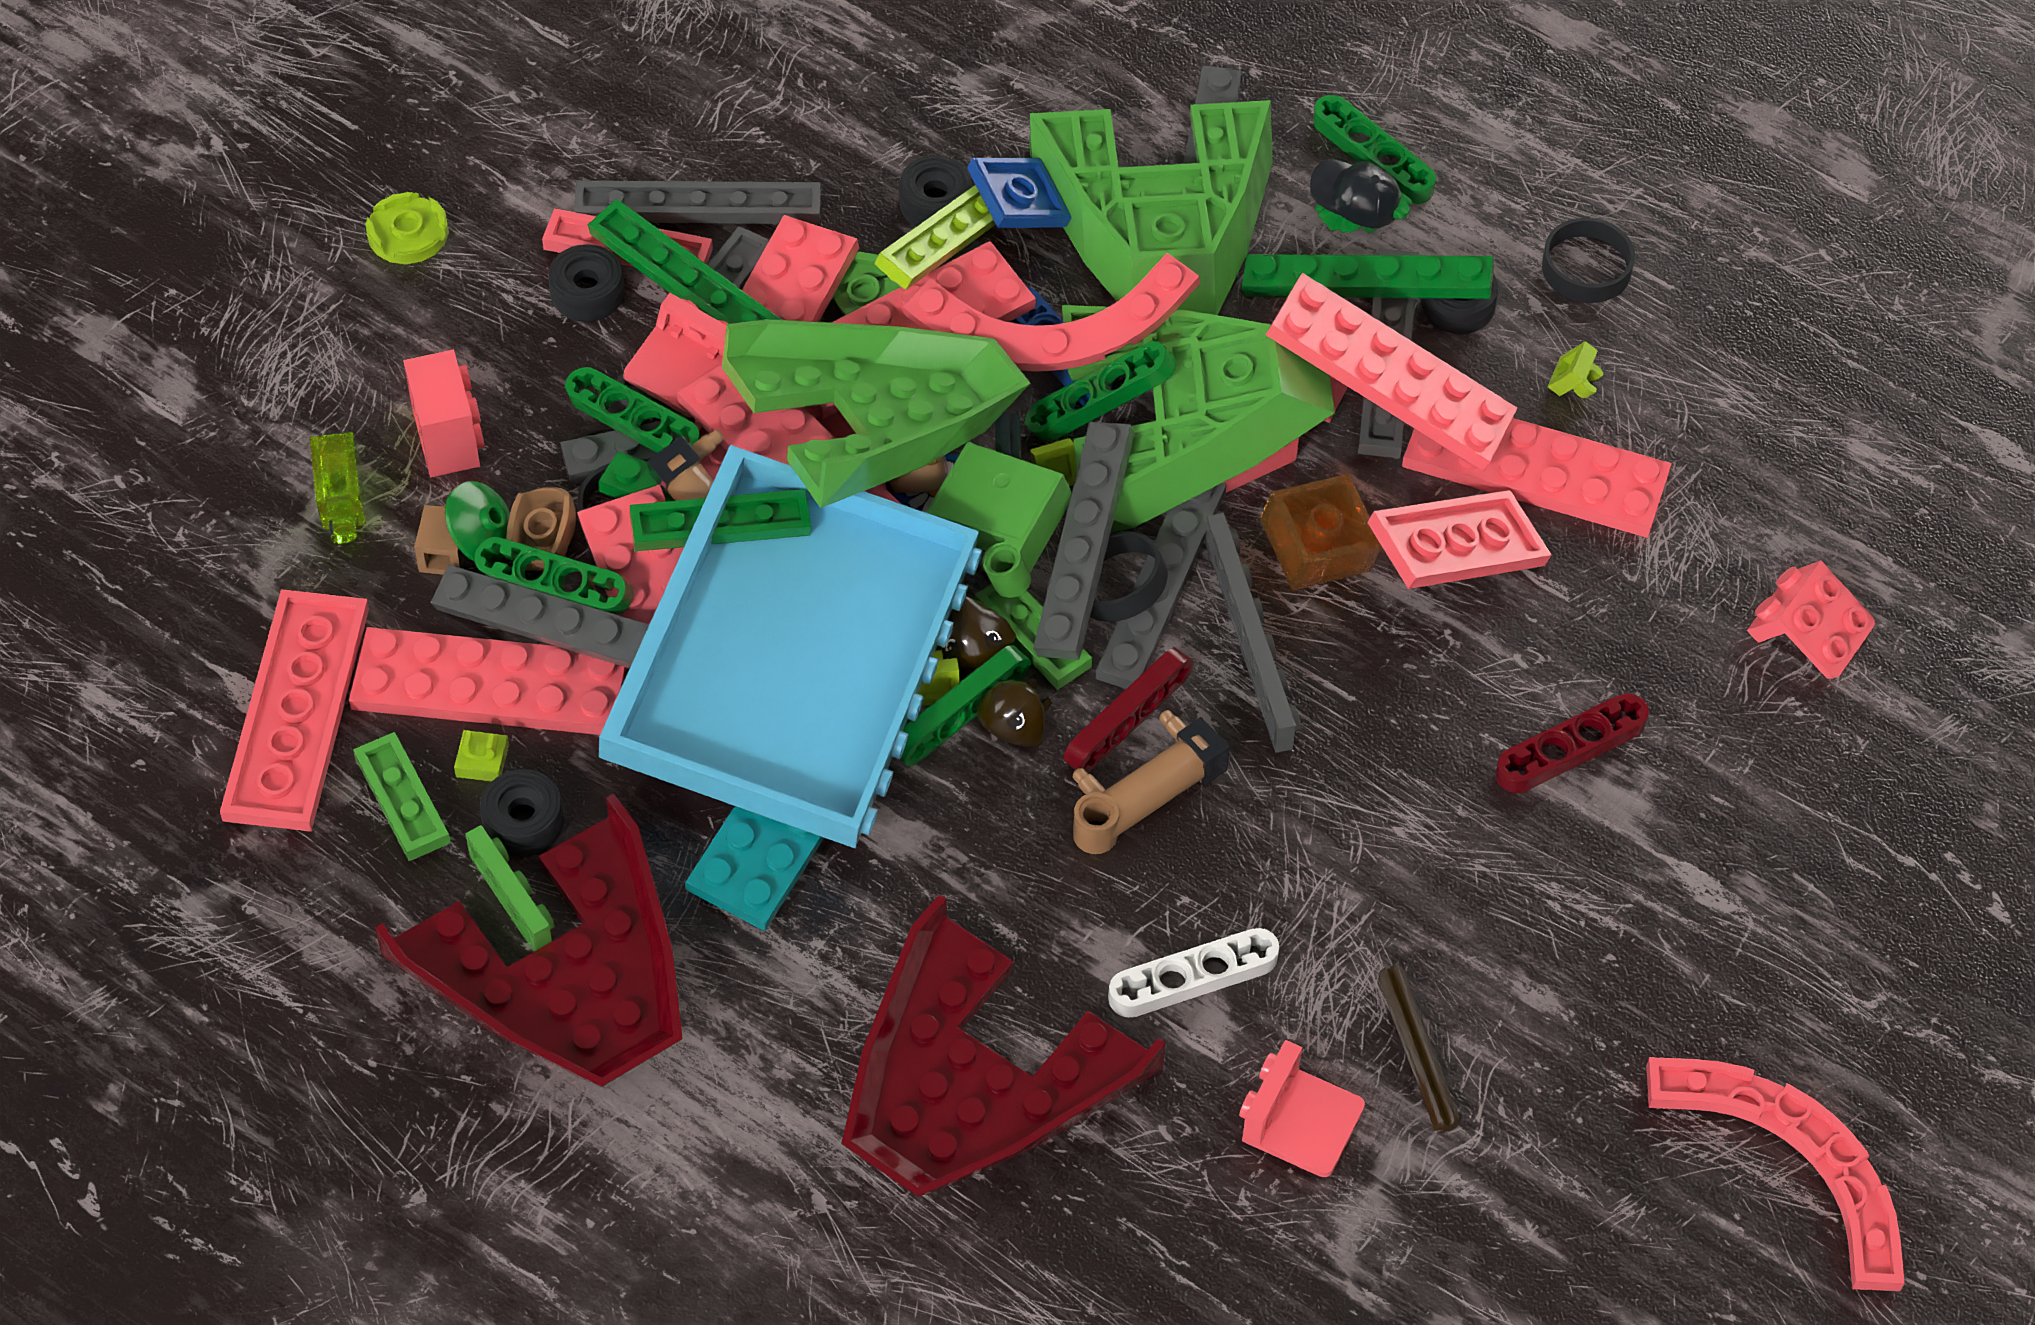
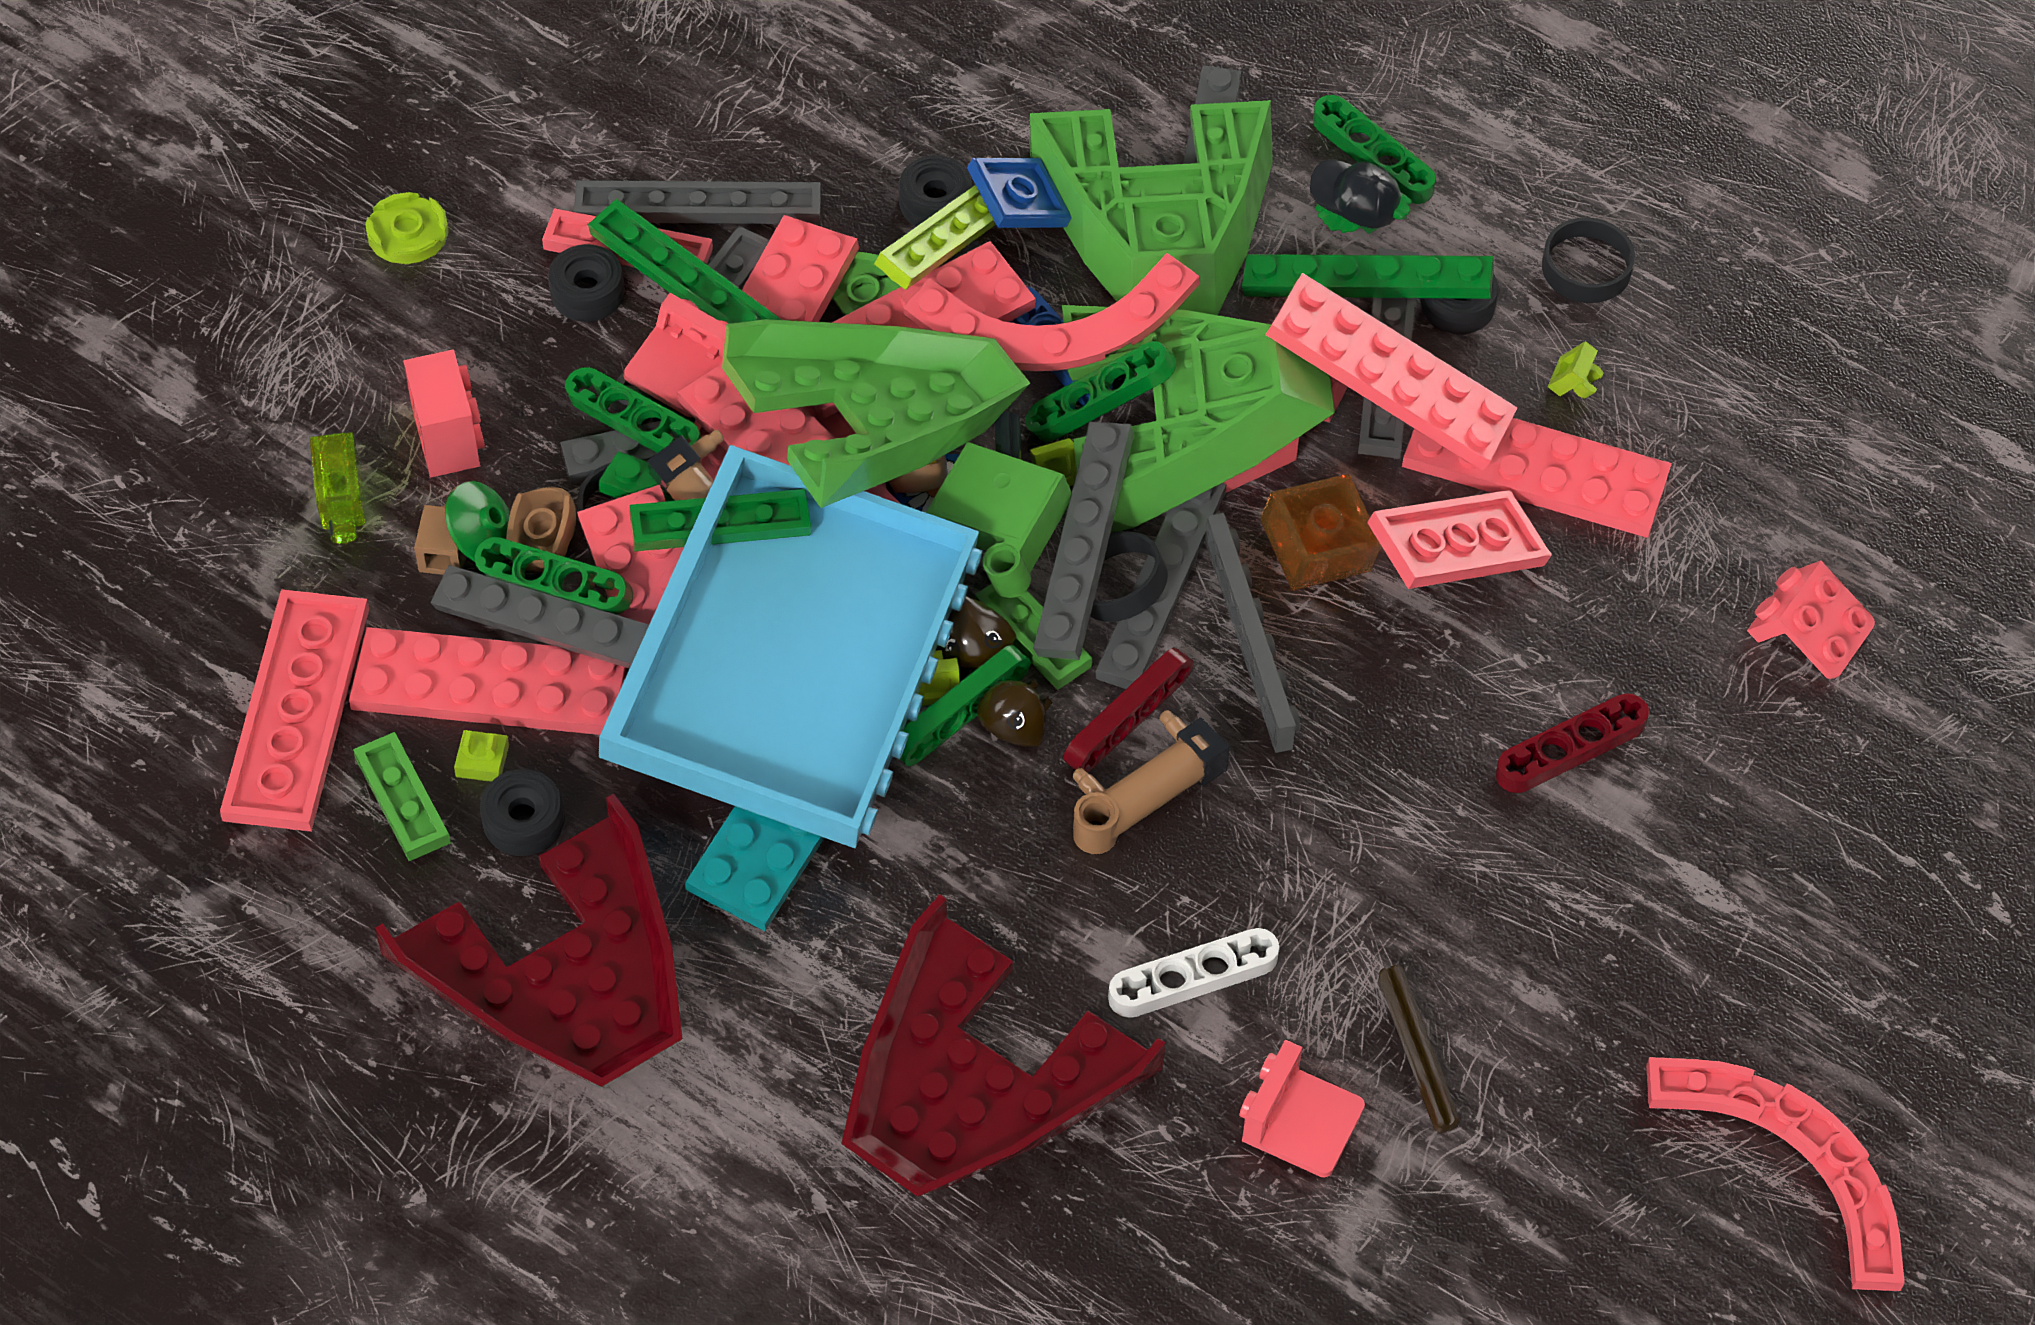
bright green plate [465,825,555,952] -> none

